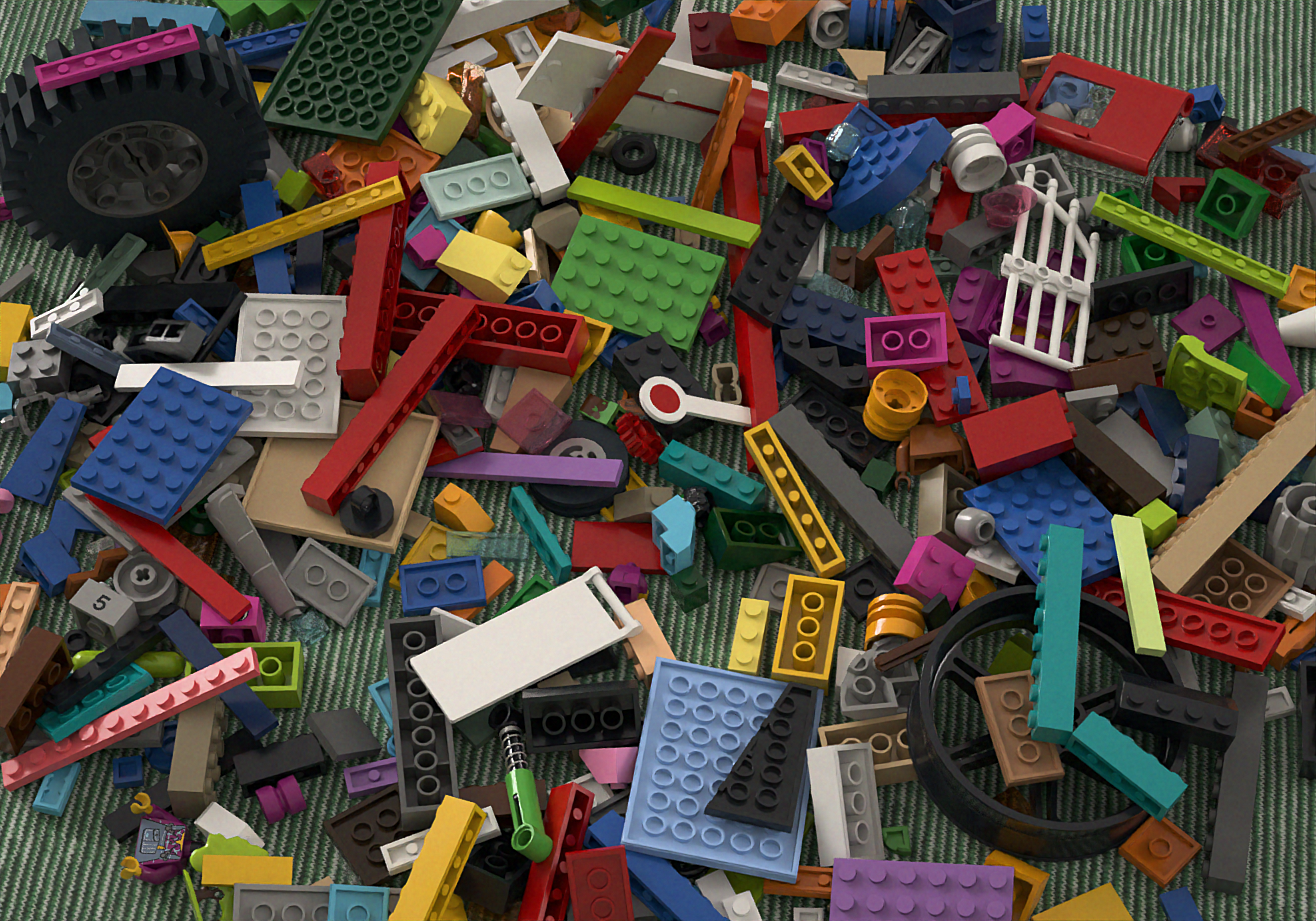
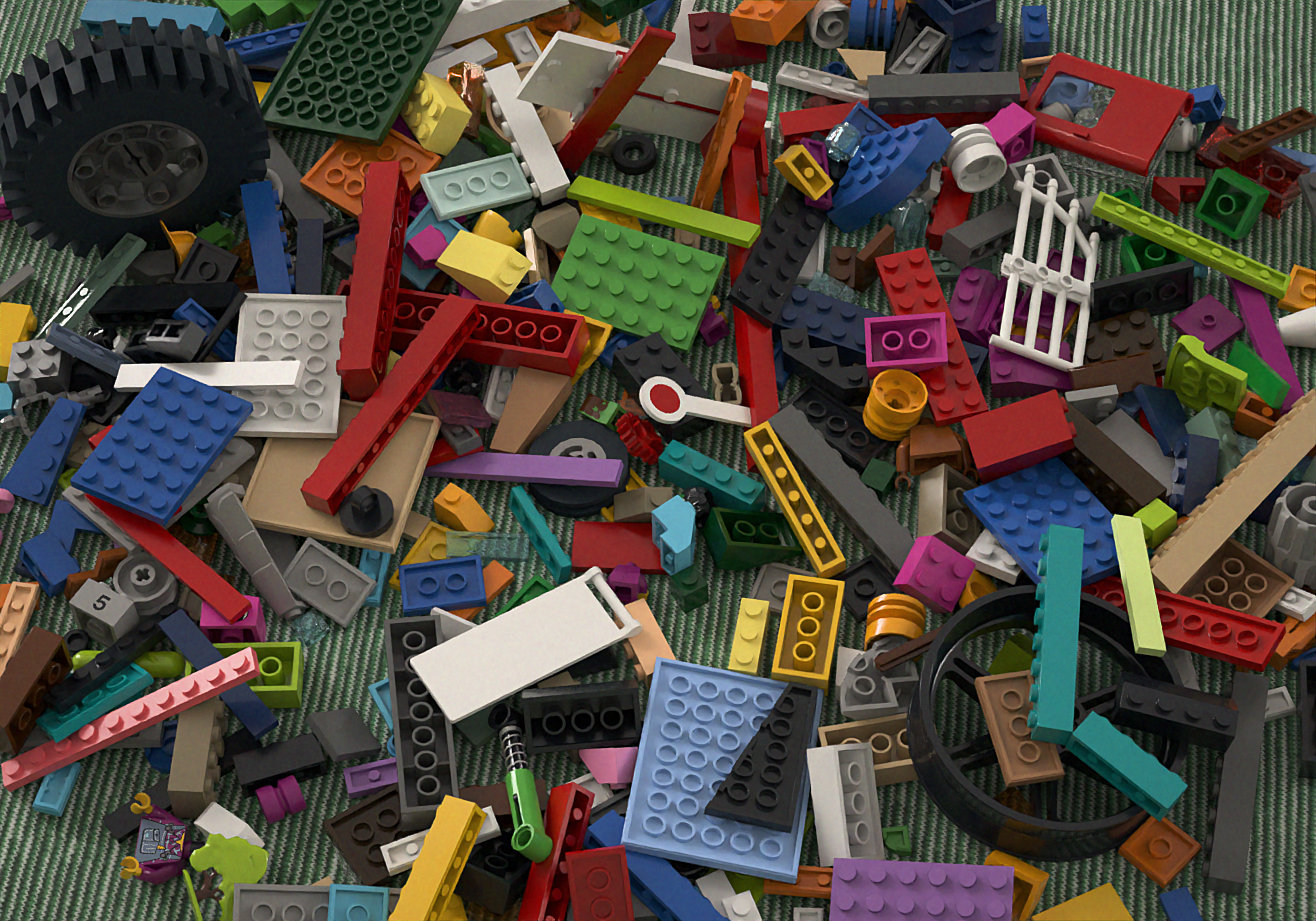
white tile [30,288,104,340] -> none
dark pink tile [34,24,200,92] -> none
clear tile [86,535,116,570] -> none
blue plate [113,755,144,789] -> none
yellow tile [201,176,405,271] -> none
yellow tile [202,855,293,887] -> none
lime brick [273,168,317,212] -> none
clear red piece [301,150,344,199] -> none
clear pink tile [496,388,573,455] -> none
black tile [921,592,953,632] -> none
blue plate [951,376,971,415] -> none
light grey head [954,507,995,546] -> none
clear pink piece [981,184,1038,228] -> none

